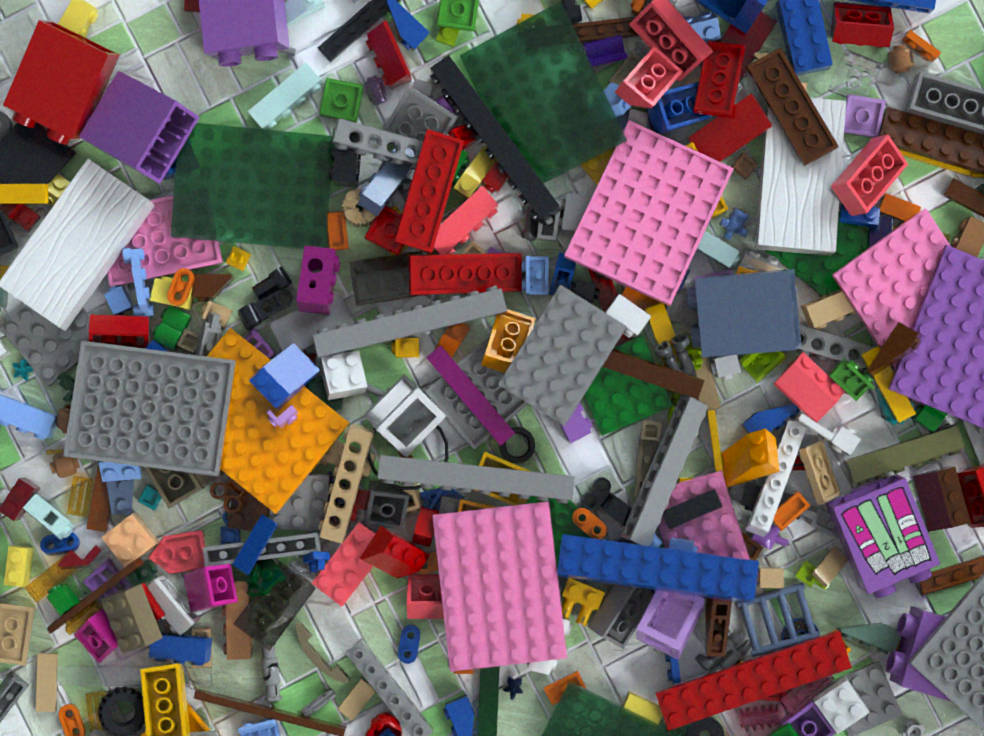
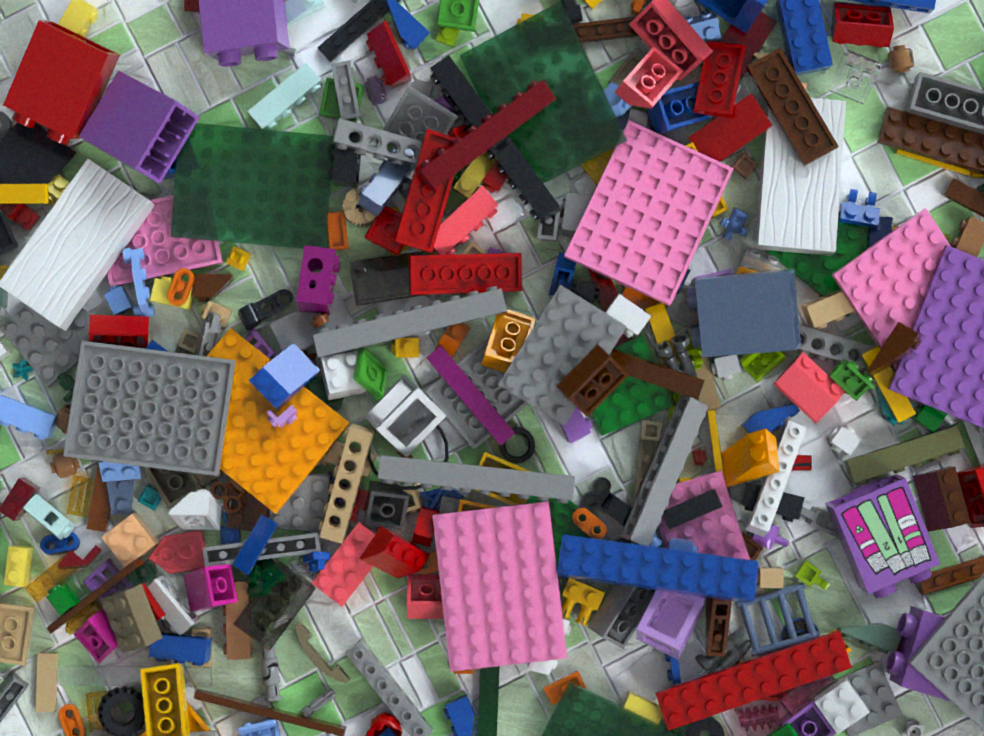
green brick [152,305,193,350] -> none
black piece [252,266,293,300] -> none
tan tile [338,678,376,721] -> none
blue plate [398,625,421,664] -> none
dark blue plant [503,677,523,700] -> none
dark grey piece [521,205,538,242] -> none
light blue bracket [522,256,549,295] -> none
dark purple panel [584,35,628,67] -> none
light aqua brick [696,231,740,269] -> none
orange tile [773,491,811,531] -> none
white tile [792,413,835,441] -> none
tan plate [799,440,841,505] -> none
tan tile [811,547,848,587] -> none
coral brick [831,134,908,216] -> none
lavender tile [844,94,886,138] -> none
orange tile [879,193,921,222] -> none
orange plate [902,30,941,62] -> none
none -> white slope [169,489,222,530]
none -> dark orange plate [311,312,329,329]
none -> light grey plate [331,60,361,120]
none -> bright green tile [353,347,388,400]
none -> dark red brick [416,80,556,191]
none -> reddish brown slope [556,344,628,417]
none -> clear red plate [692,448,707,467]

